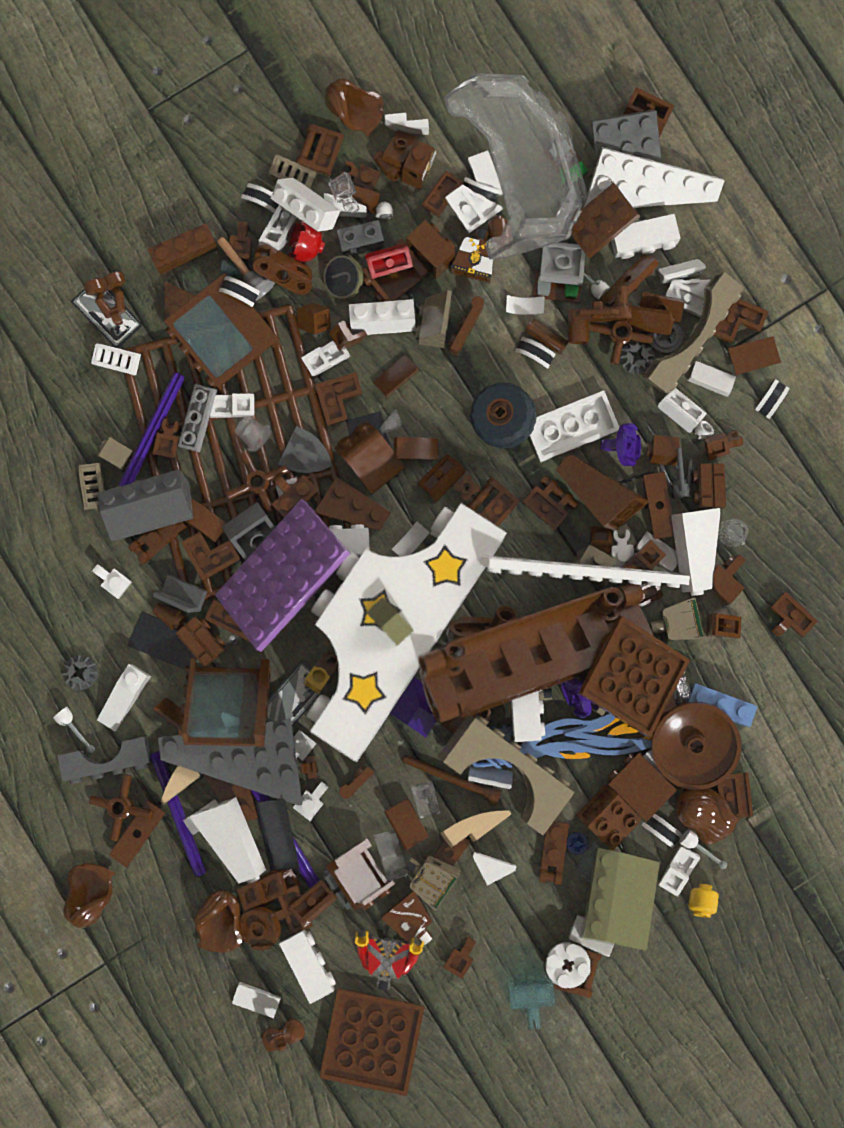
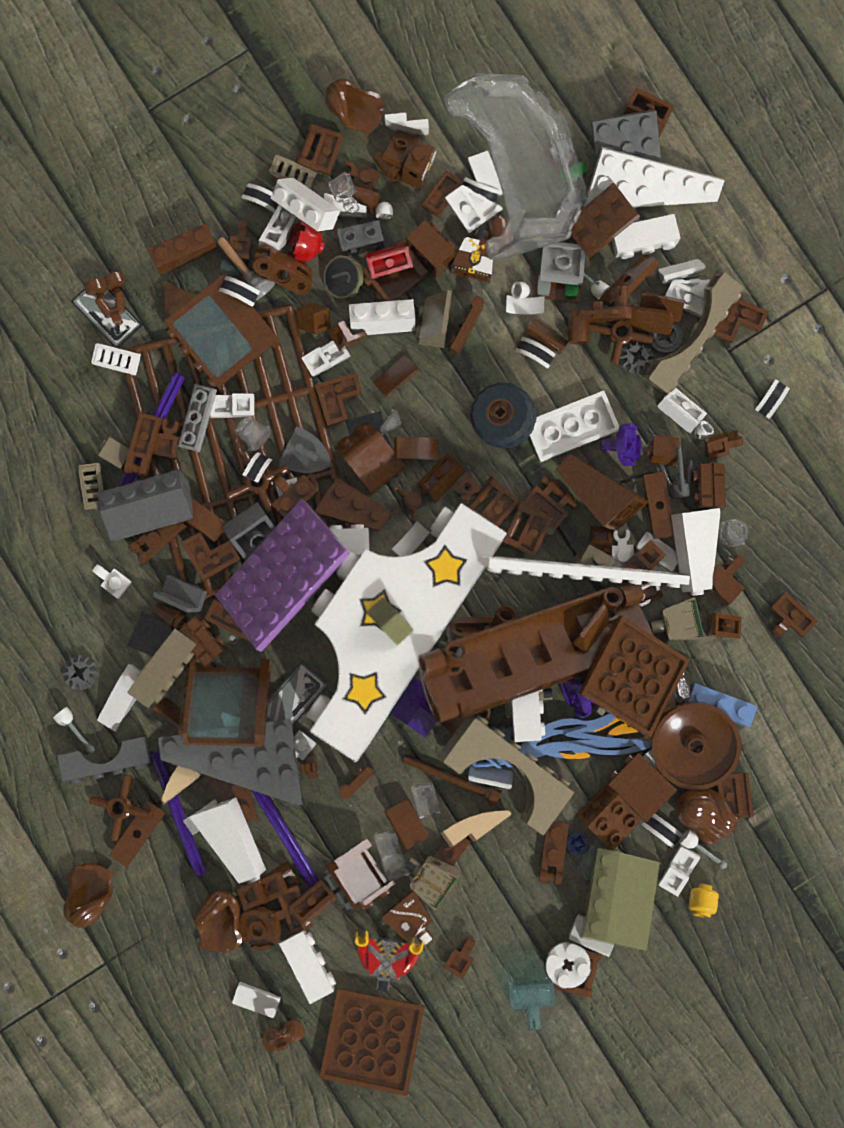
black sticker [255,799,300,871] -> none
white plate [293,782,328,821] -> none
leg [303,650,339,694] -> none
white slope [472,851,516,885] -> none
white slope [688,361,736,397] -> none
reddish brown piece [728,336,781,375] -> none
none -> reddish brown plate [124,413,162,477]
none -> dark tan brick [127,629,196,708]
none -> sticker [242,452,274,483]
none -> reddish brown plant [394,485,429,518]
none -> reddish brown plate [503,500,554,557]
none -> white hinge [511,282,530,299]
none -> reddish brown slope [574,605,609,653]

